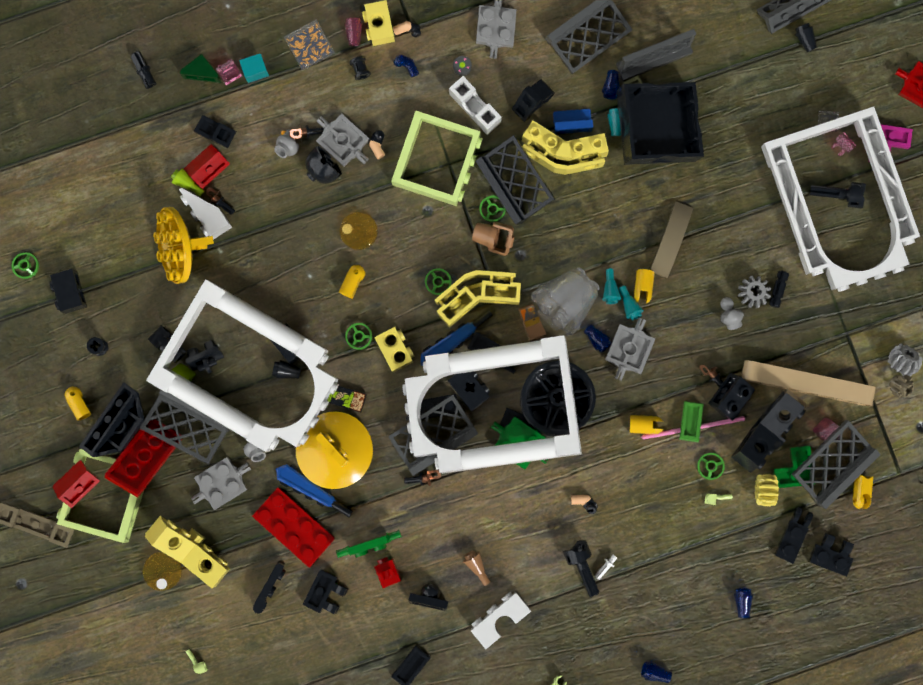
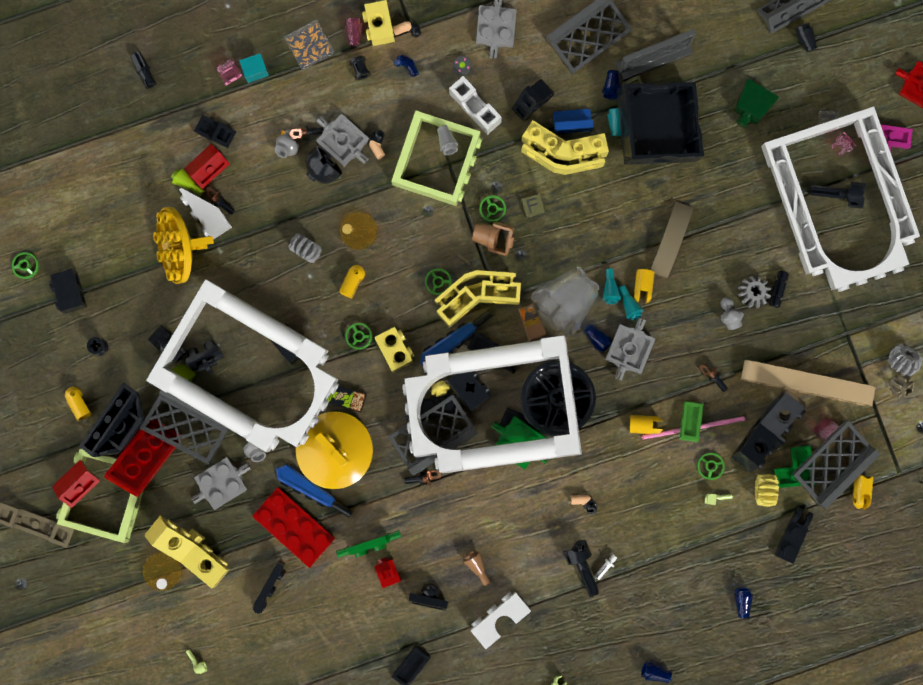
dark green slope [180,54,221,83] -> none
black cone [272,360,301,379] -> none
black plate [302,569,348,614] -> none
black fence [476,135,555,225] -> none
black brick [708,373,755,421] -> none
black plate [808,533,854,577] -> none
none -> light grey gear [288,233,322,263]
none -> light yellow plate [431,381,450,397]
none -> light grey cone [437,125,458,155]
none -> dark green torso [734,78,779,128]

